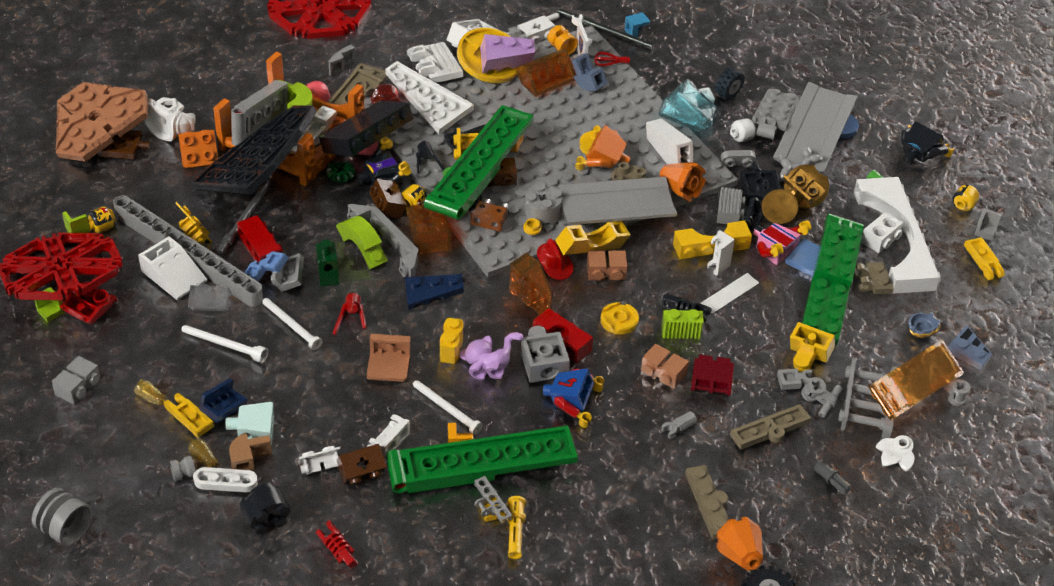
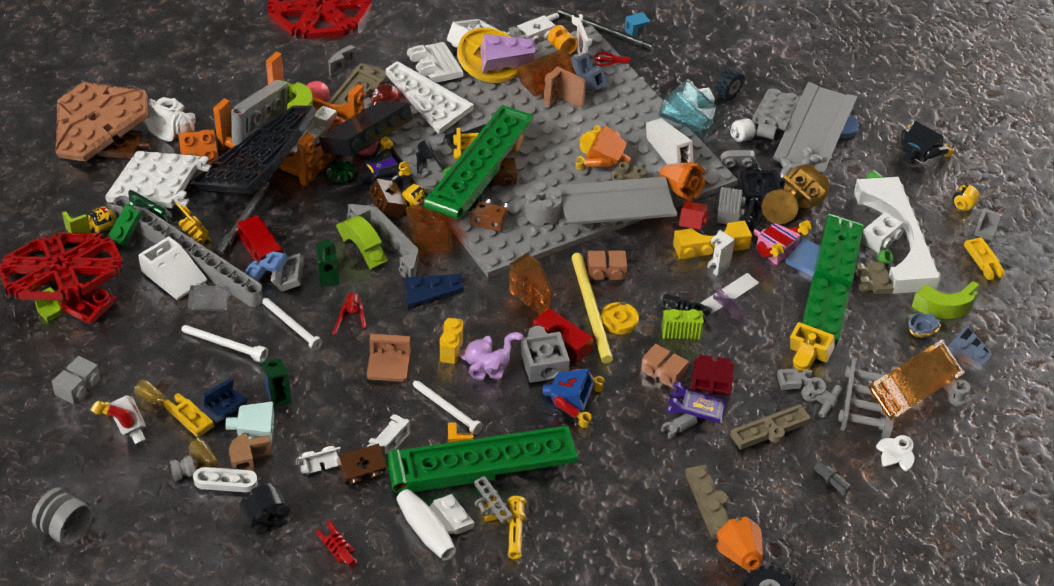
yellow plate [523,218,542,235] -> none
red piece [537,238,573,280] -> none
yellow arch [555,221,630,255] -> none
none -> torso [91,395,146,445]
none -> white plate [105,151,211,208]
none -> green plate [108,204,143,246]
none -> clear green slope [128,189,172,223]
none -> dark green torso [261,358,292,407]
none -> white plate [397,489,475,561]
none -> nougat bracket [544,66,586,107]
none -> light yellow piece [571,253,613,364]
none -> dark purple flag [666,382,725,423]
none -> red brick [679,201,709,230]
none -> clear purple axle [713,289,746,320]
none -> bright green hinge [877,249,893,265]
none -> lime arch [912,281,979,319]

